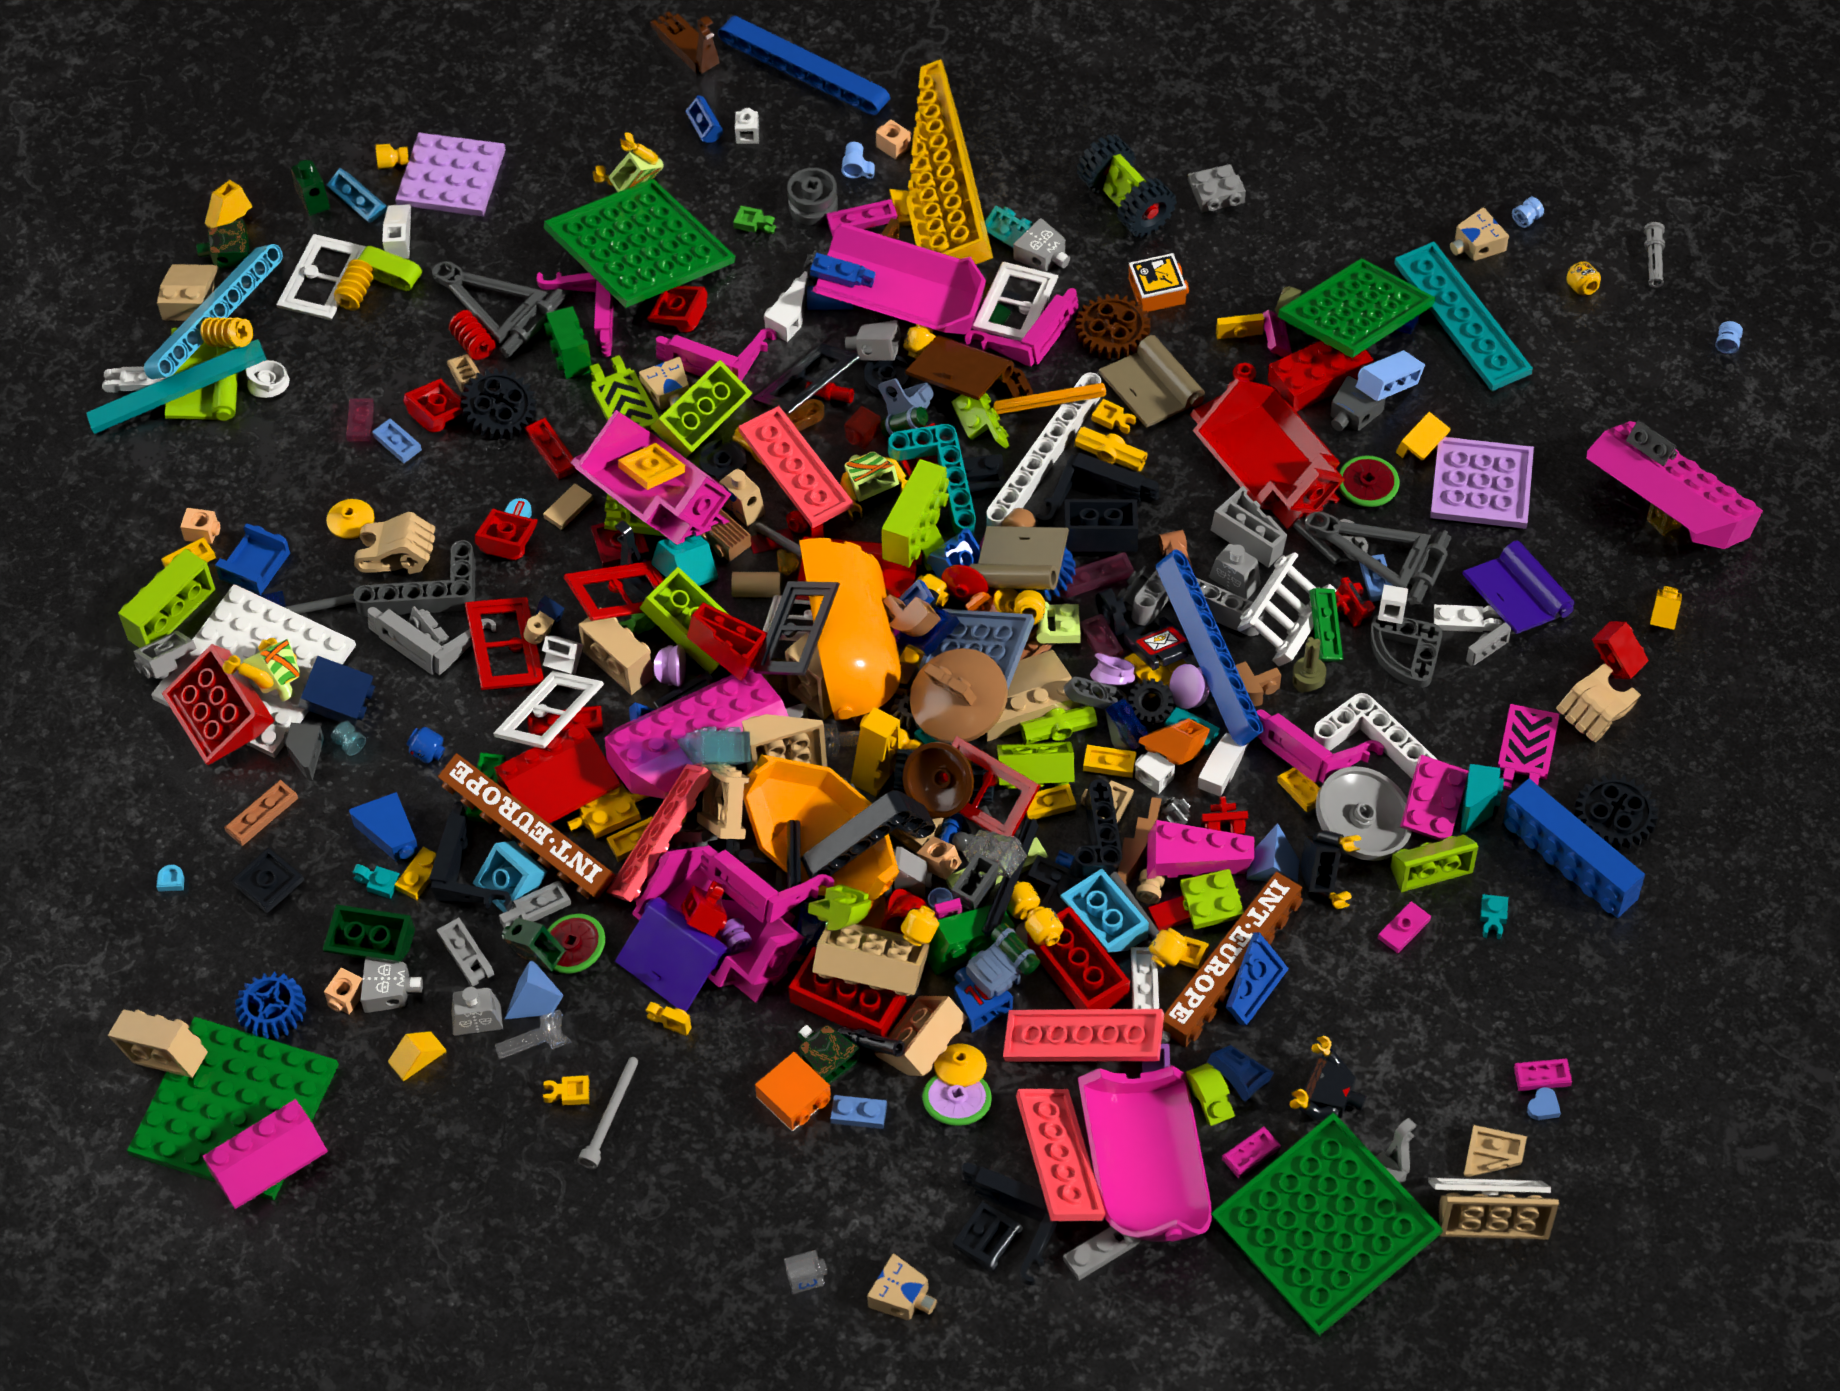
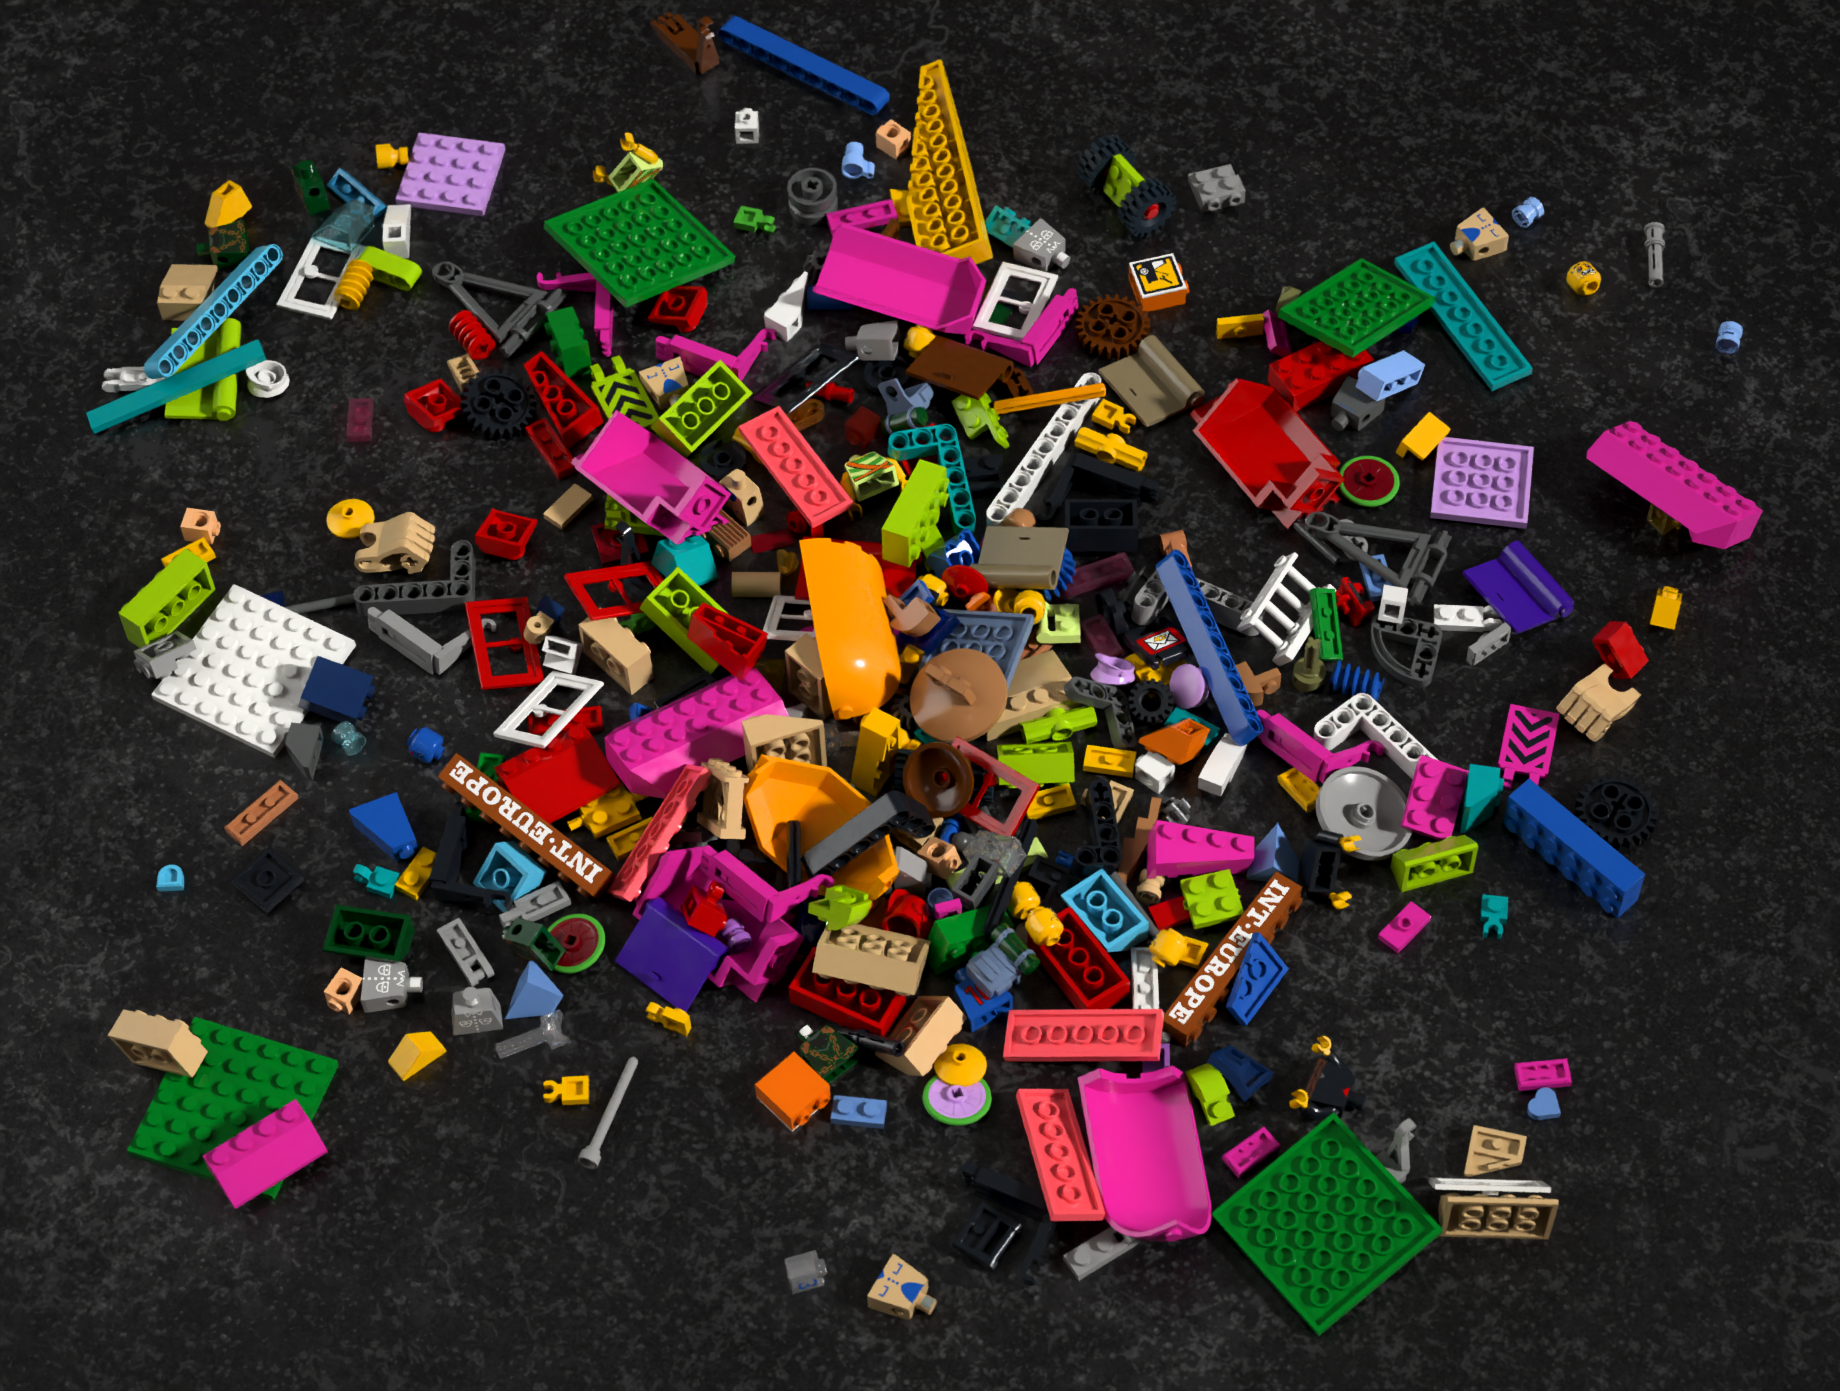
red slope [162,644,275,765] -> none
yellow piece [201,317,253,347] -> none
blue panel [215,523,290,595] -> none
torso [222,638,300,702] -> none
blue gear [235,972,306,1040] -> none
medium blue plate [372,418,422,463] -> none
light grey hinge [408,606,450,646] -> none
medium azure tile [505,498,532,518] -> none
yellow plate [618,443,685,490] -> none
lavender piece [653,644,686,687] -> none
clear light blue slope [678,727,751,765] -> none
blue brick [686,95,723,143] -> none
black door [753,581,840,675] -> none
dark grey bar [754,522,802,558] -> none
blue hinge [810,252,876,288] -> none
yellow head [900,906,939,946] -> none
clear blue plate [1106,698,1148,751] -> none
red hips [1200,796,1248,835] -> none
light grey torso [1209,544,1261,600] -> none
light grey wedge [1211,486,1287,568] -> none
red plate [1233,363,1256,382] -> none
dark grey hinge [1626,420,1678,466] -> none
none -> clear light blue slope [312,199,375,253]
none -> red wedge [524,351,603,449]
none -> blue piece [1329,660,1385,702]

